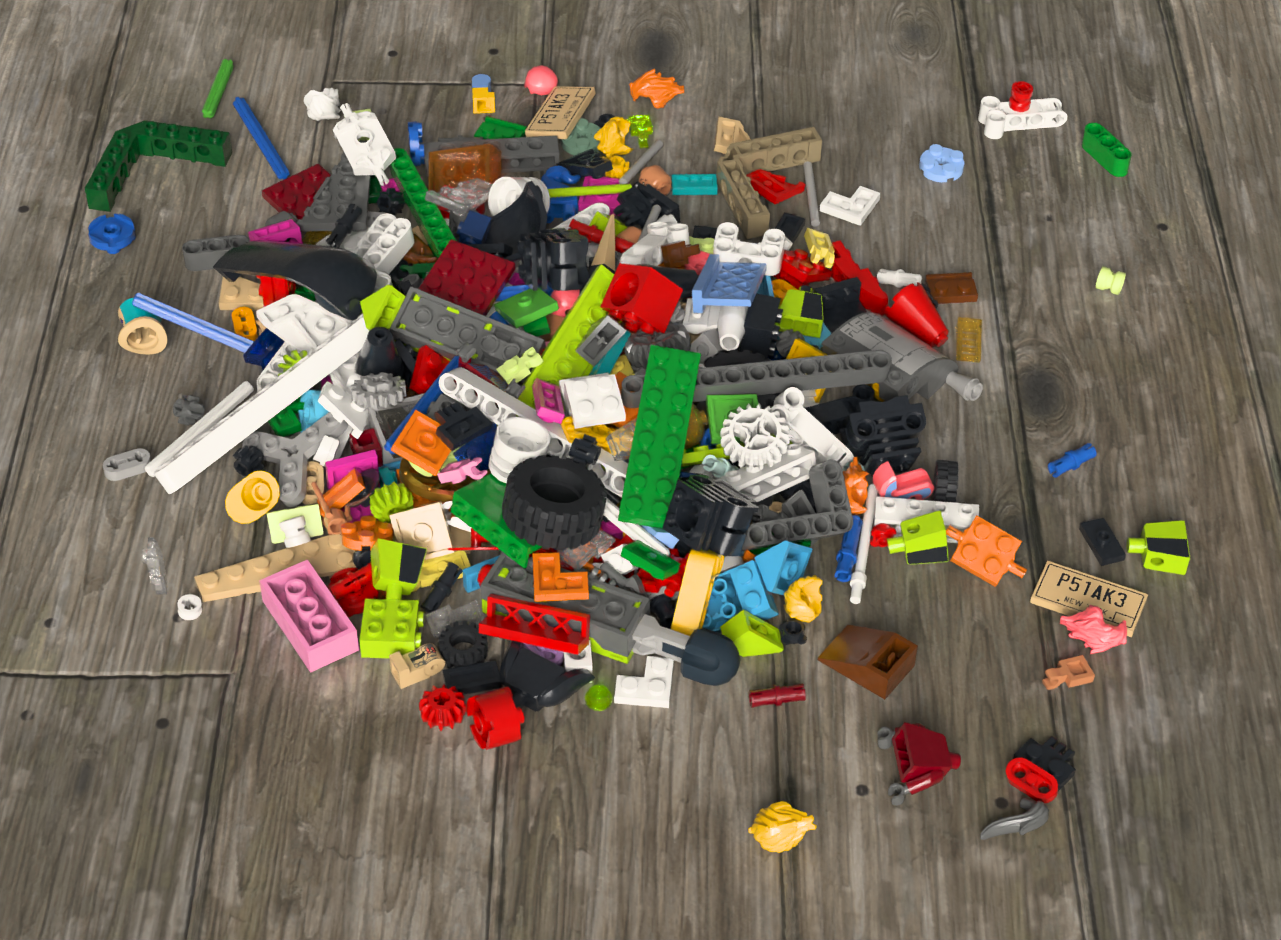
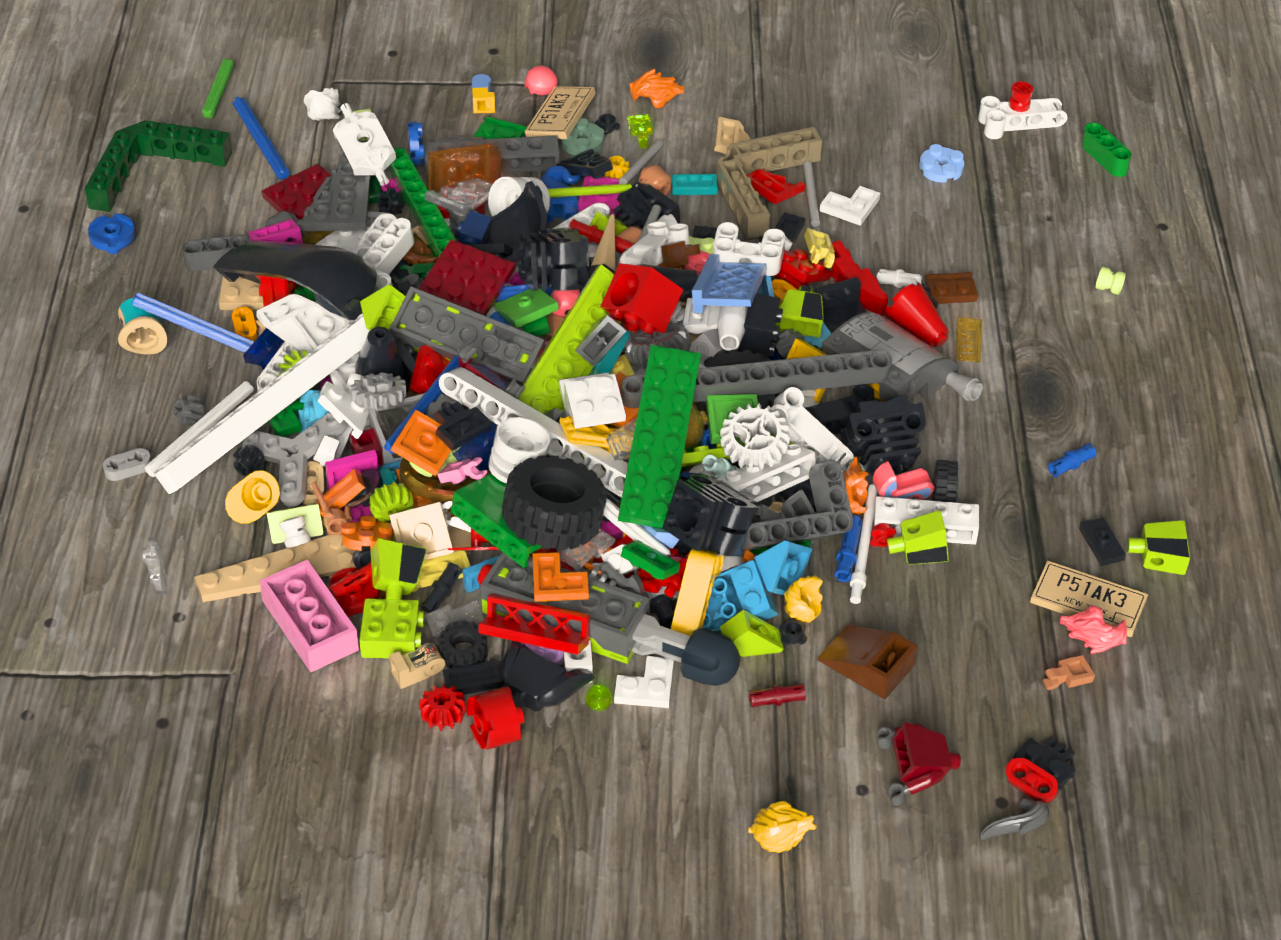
white bush [177,594,202,620] -> none
black pin [326,203,362,247] -> none
yellowish green plate [496,347,543,385] -> none
dark pink plate [532,378,565,424] -> none
black gear [569,434,601,466] -> none
yellow hair [594,117,633,159] -> none
orange plate [946,515,1027,587] -> none

